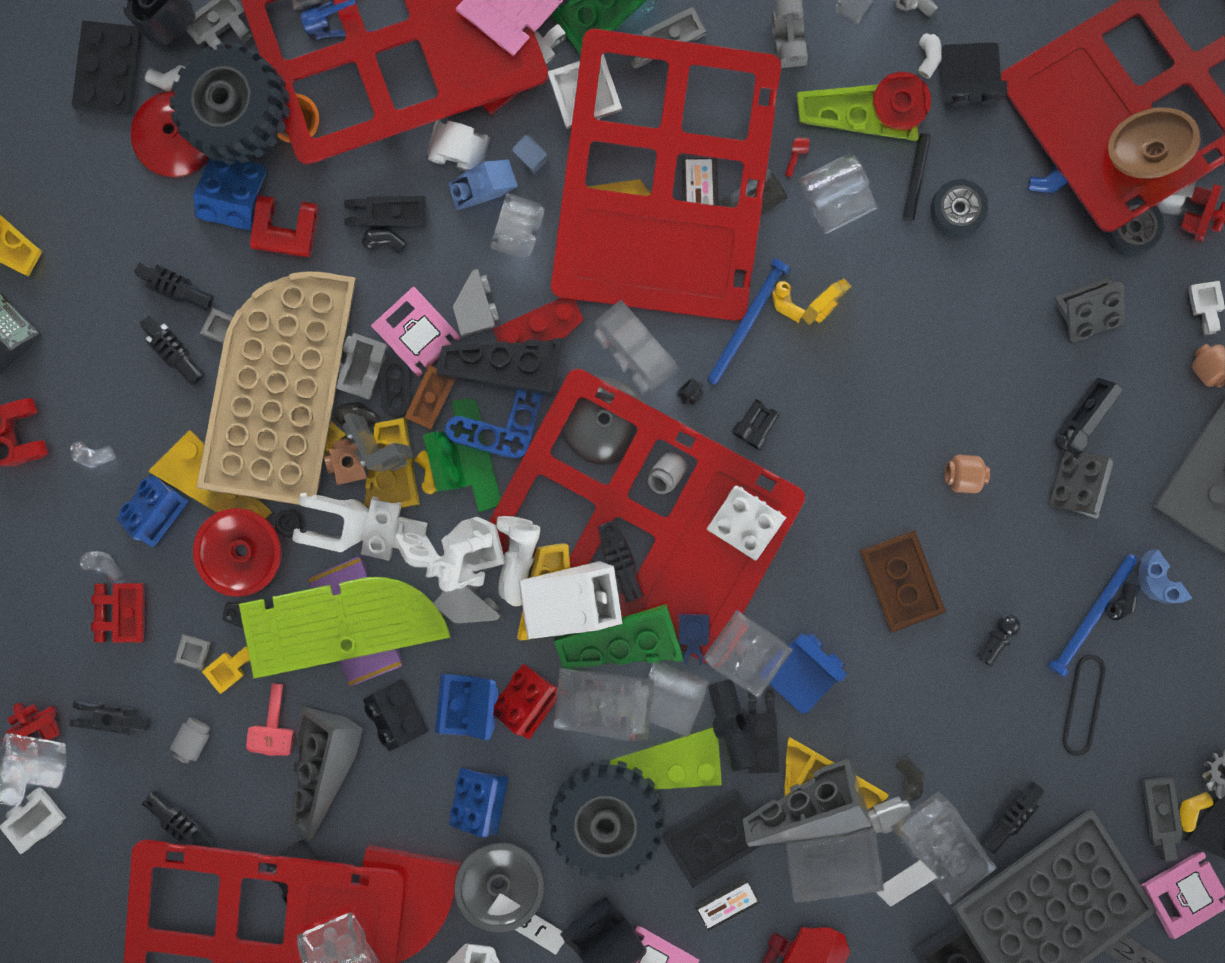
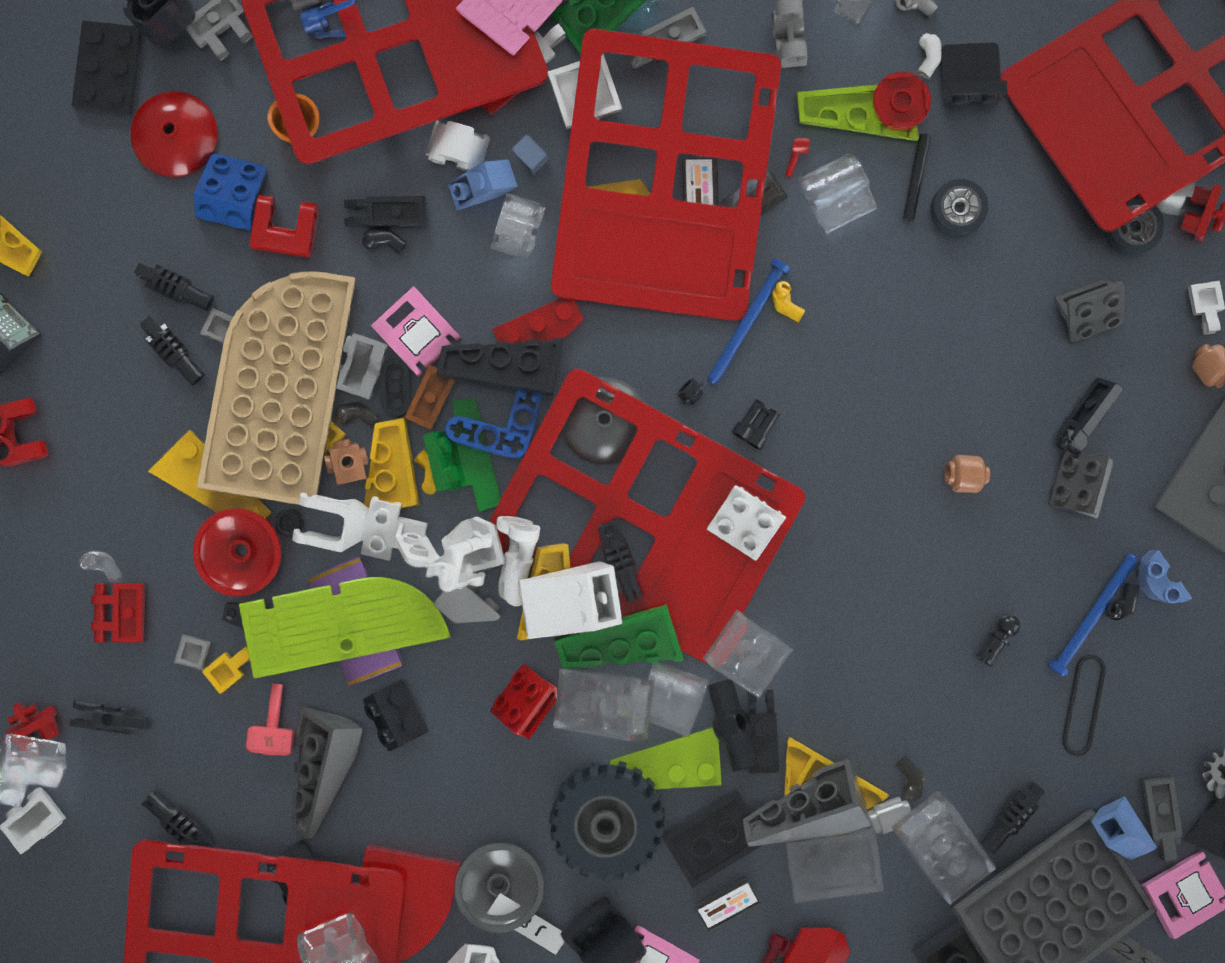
clear arm [70,442,116,468] -> none
blue bracket [117,473,189,548] -> none
white arm [145,65,186,91] -> none
black wheel [170,43,290,164] -> none
light grey brick [170,717,210,764] -> none
dark grey bracket [343,413,414,472] -> none
blue bracket [435,673,498,740] -> none
blue bracket [449,768,508,838] -> none
light grey slope [453,269,499,338] -> none
clear brick [594,300,679,396] -> none
light grey brick [648,452,688,494] -> none
dark blue plate [679,613,709,665] -> none
blue bracket [763,633,847,714] -> none
yellow wing [802,278,852,325] -> none
reddish brown tile [859,530,946,633] -> none
white sticker [874,860,937,907] -> none
blue arm [1028,166,1067,193] -> none
medium nougat dish [1108,108,1200,178] -> none
yellow arm [1179,792,1213,832] -> none
none -> medium blue slope [1091,796,1157,860]

